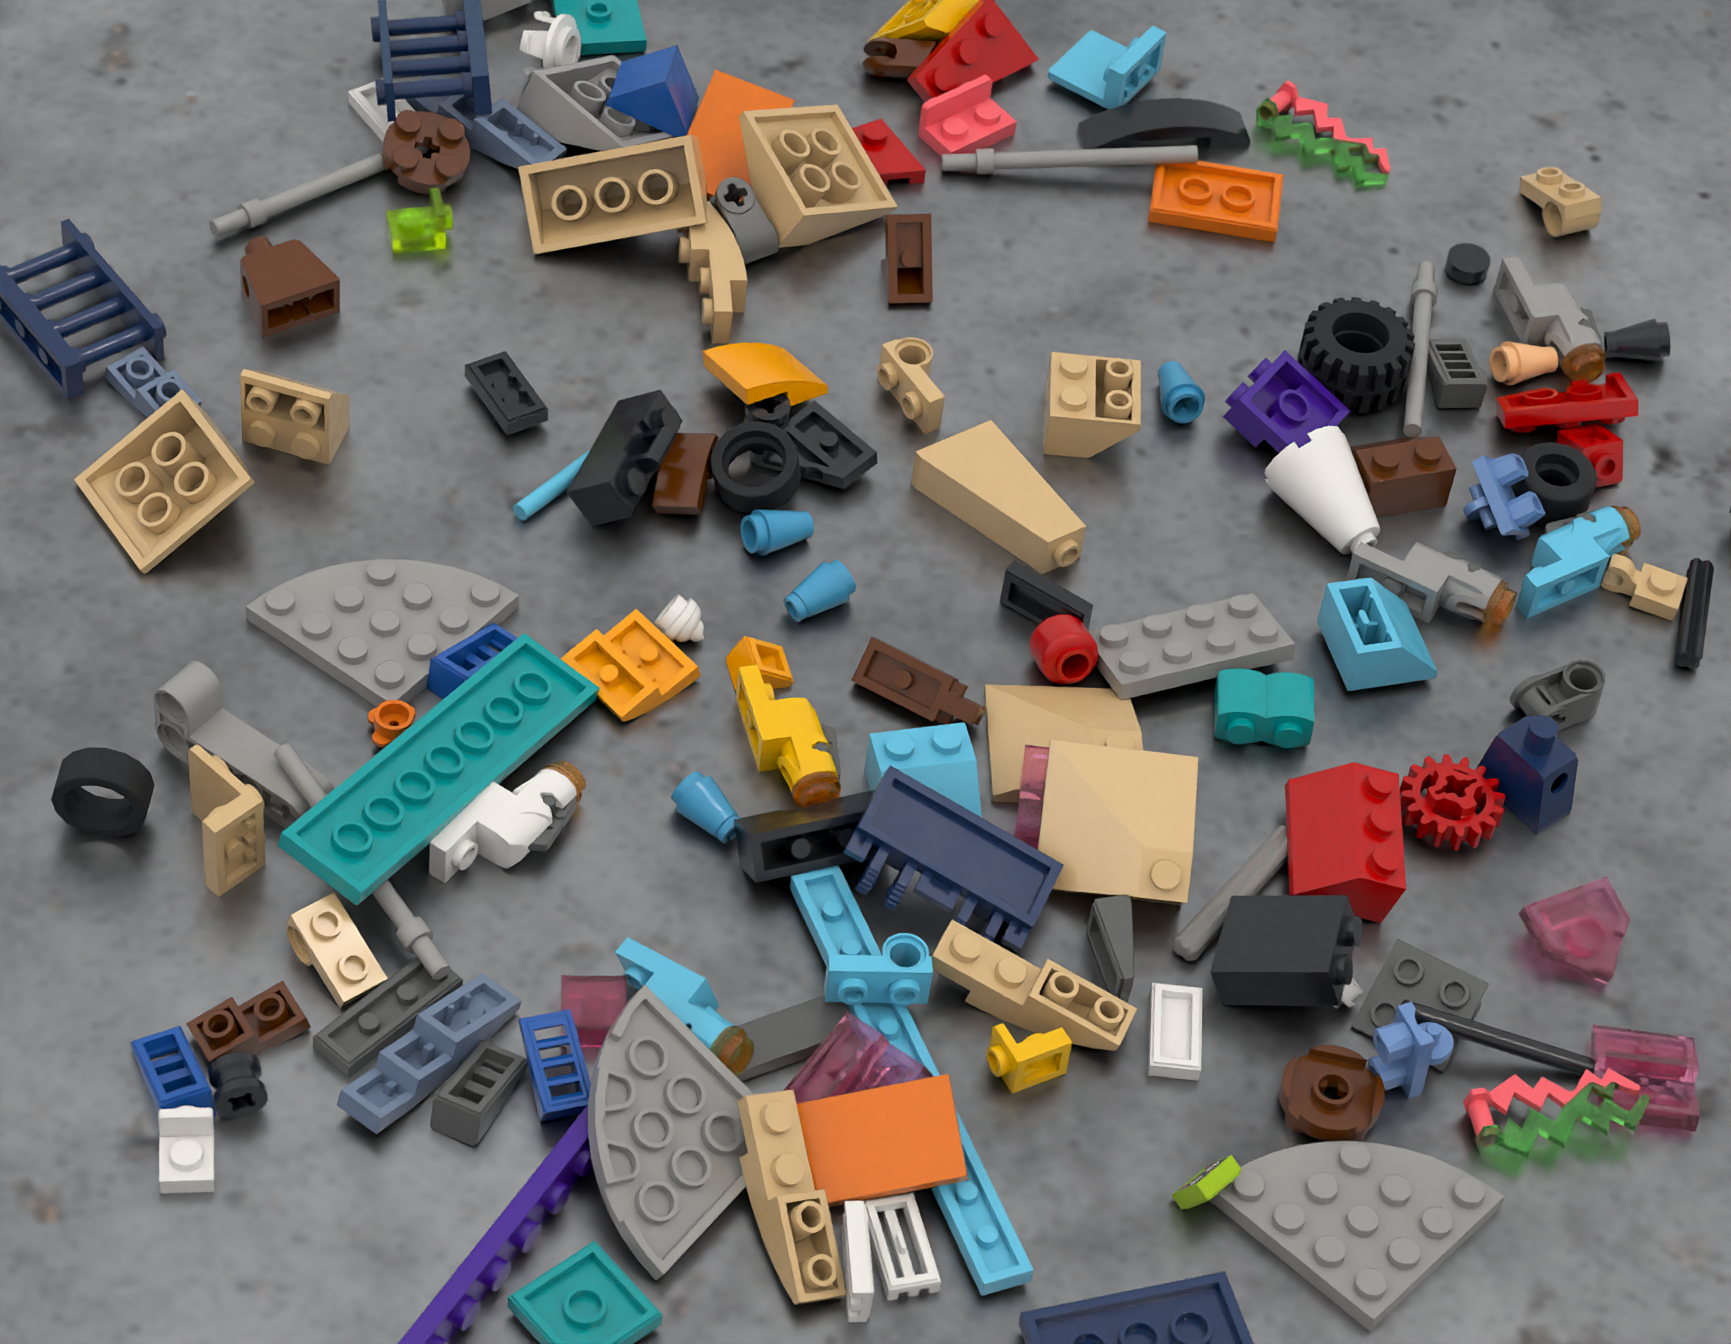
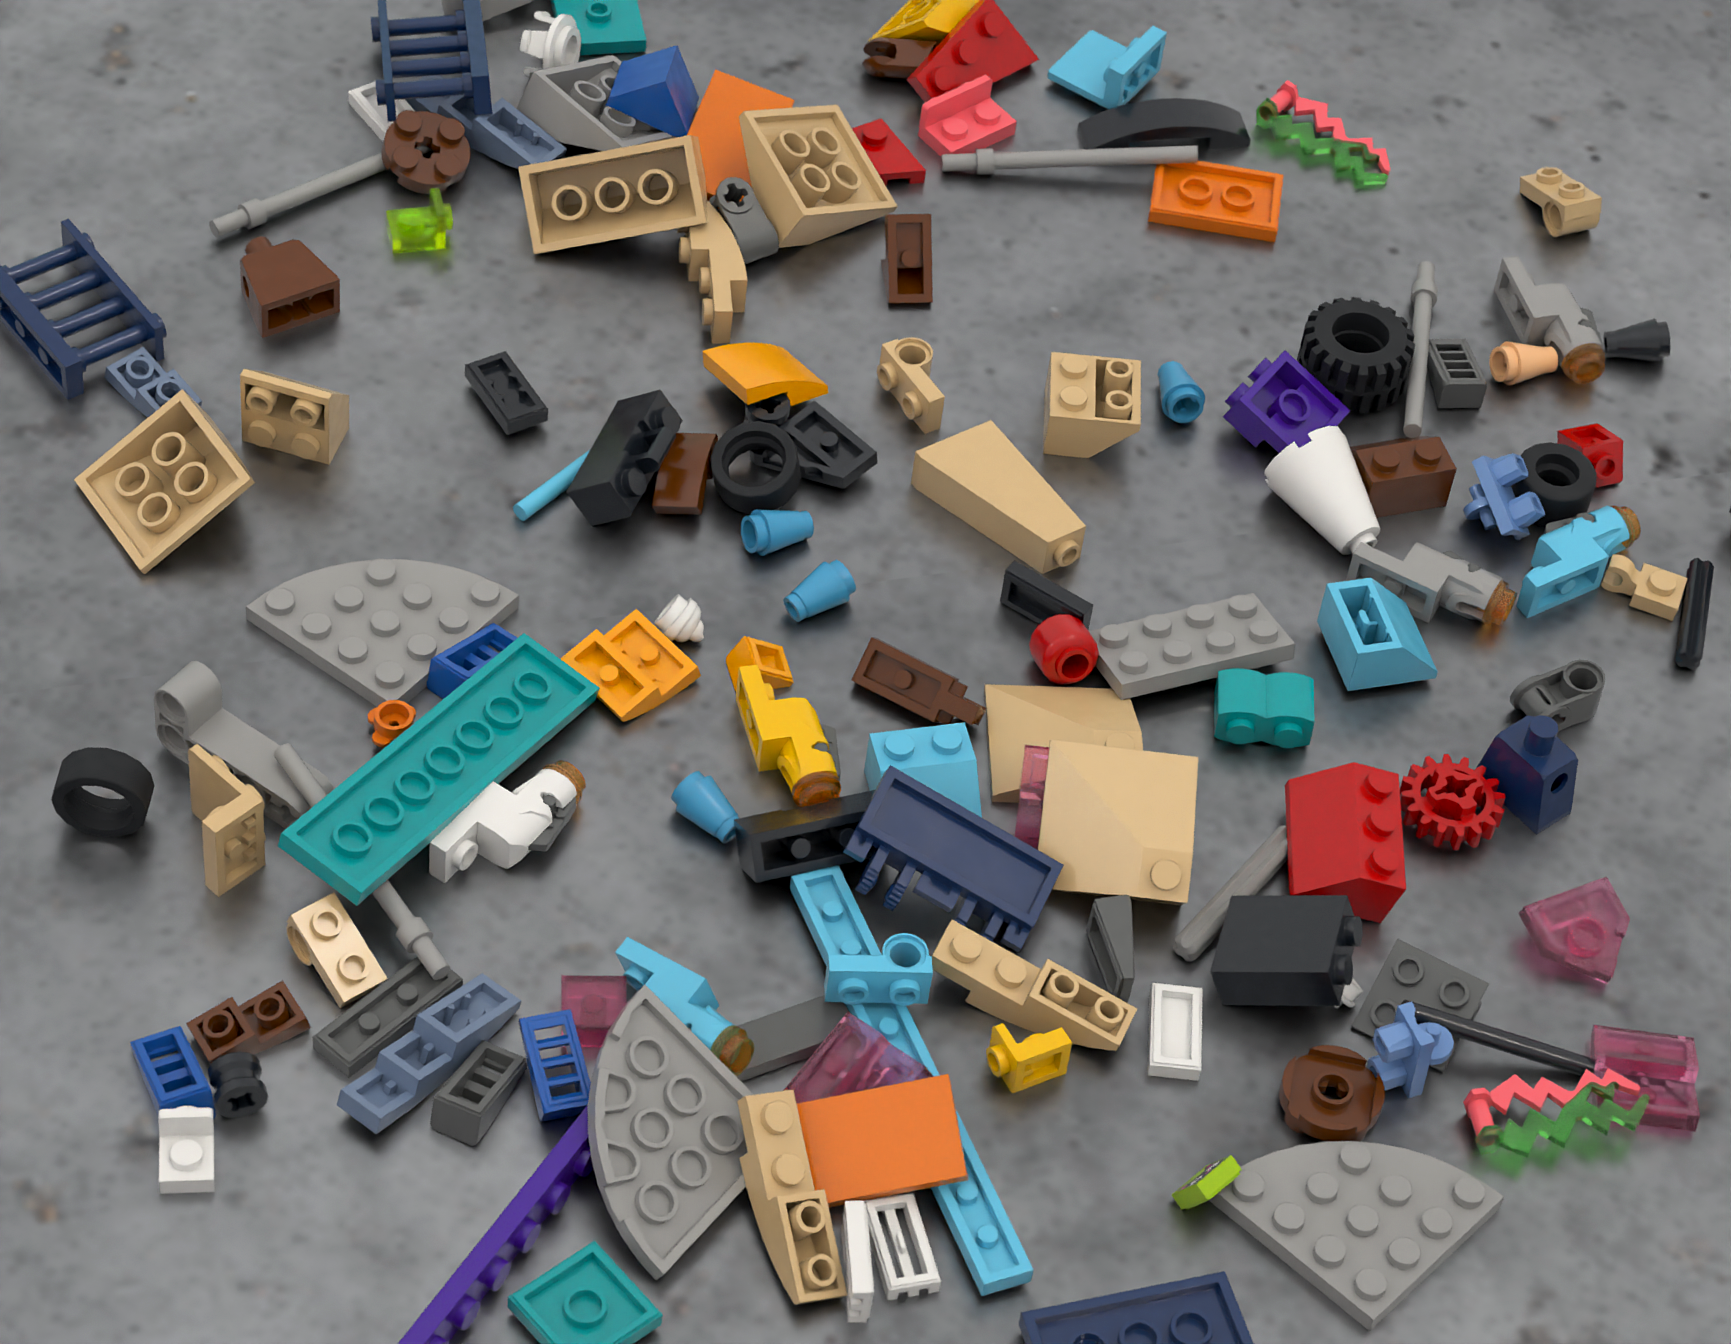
black tile [1445,243,1491,284] -> none
red wing [1496,372,1639,432] -> none

